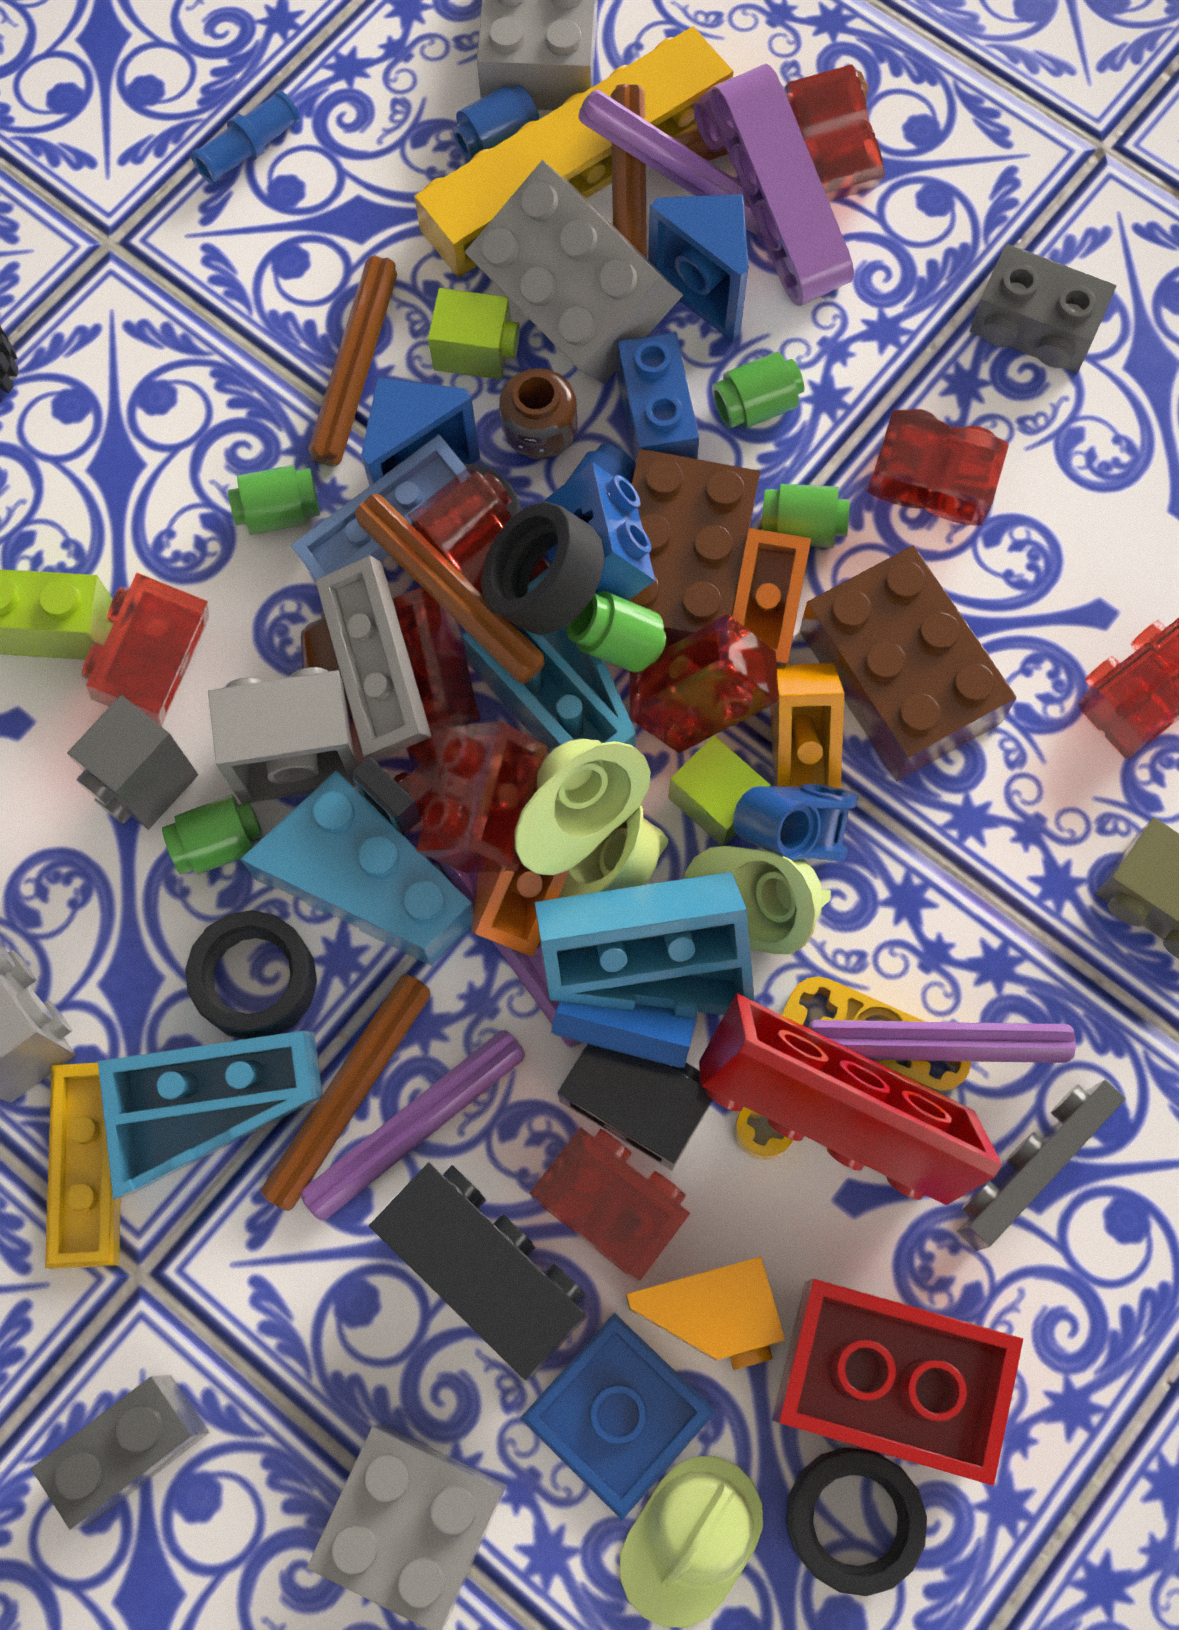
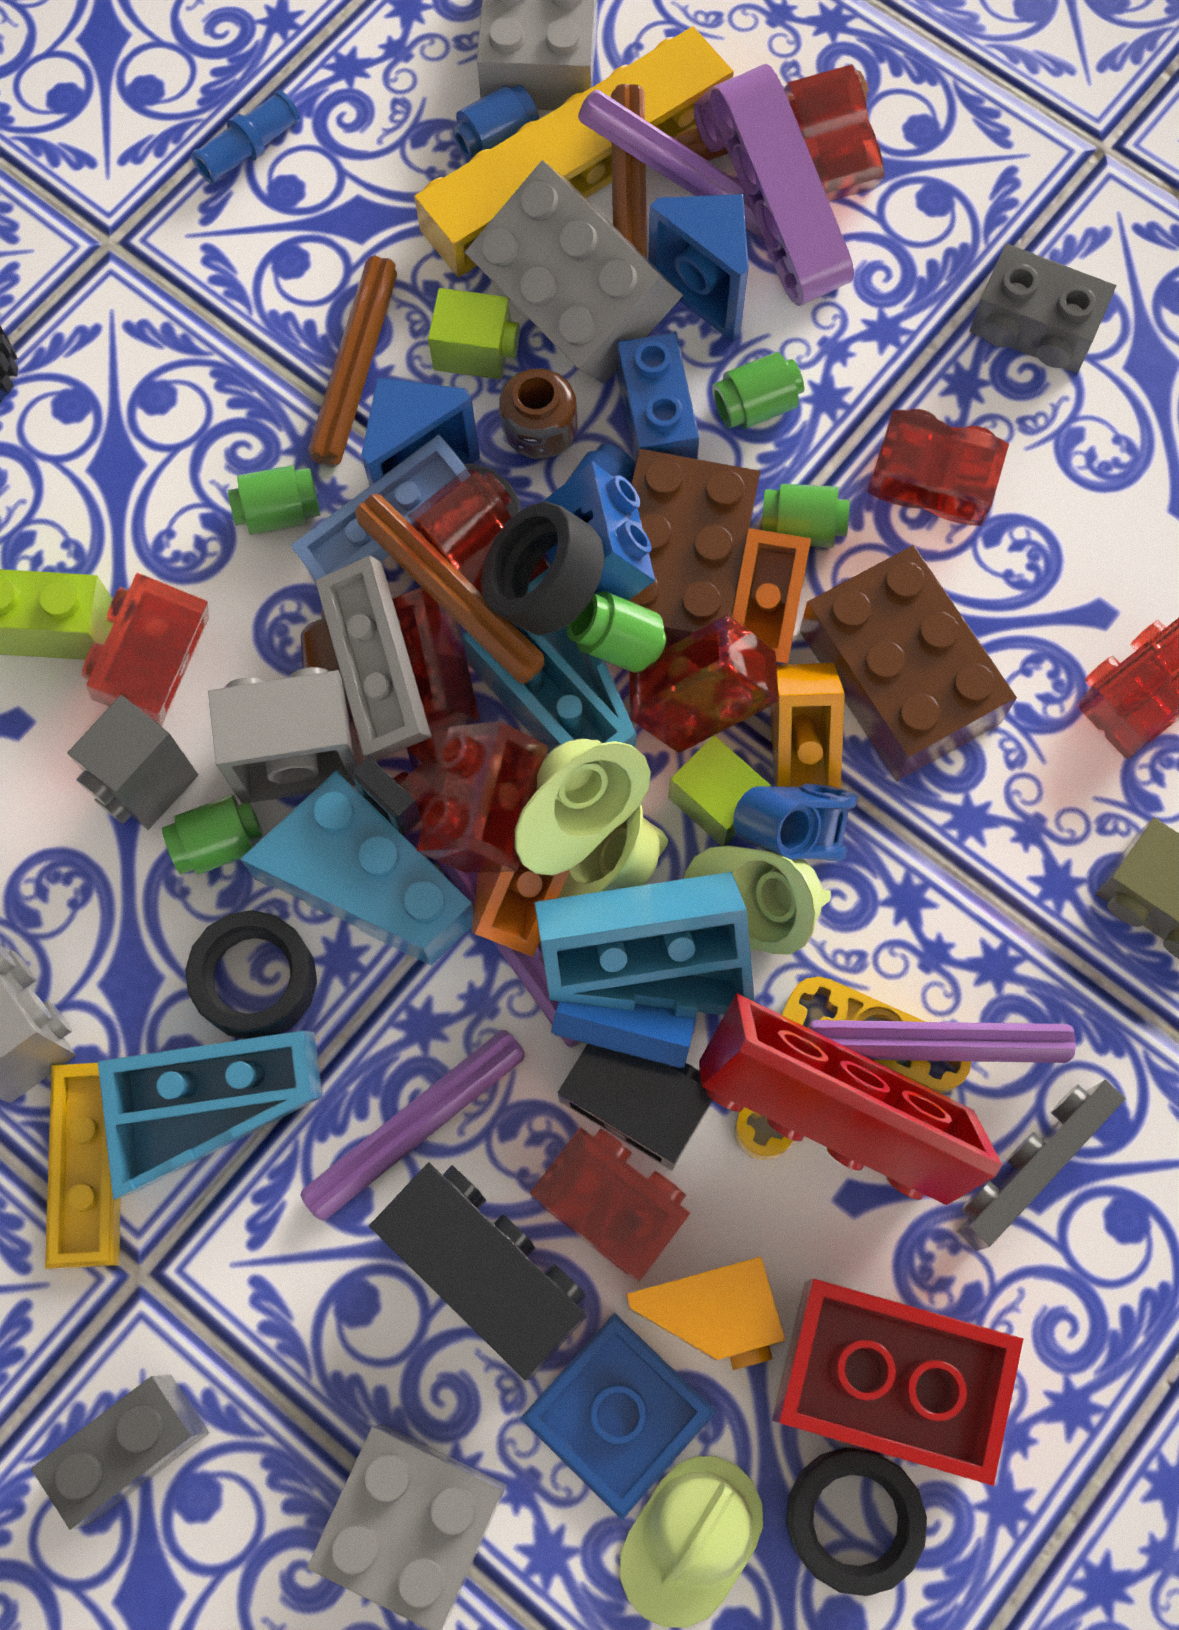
dark orange axle [261,974,430,1211] -> none

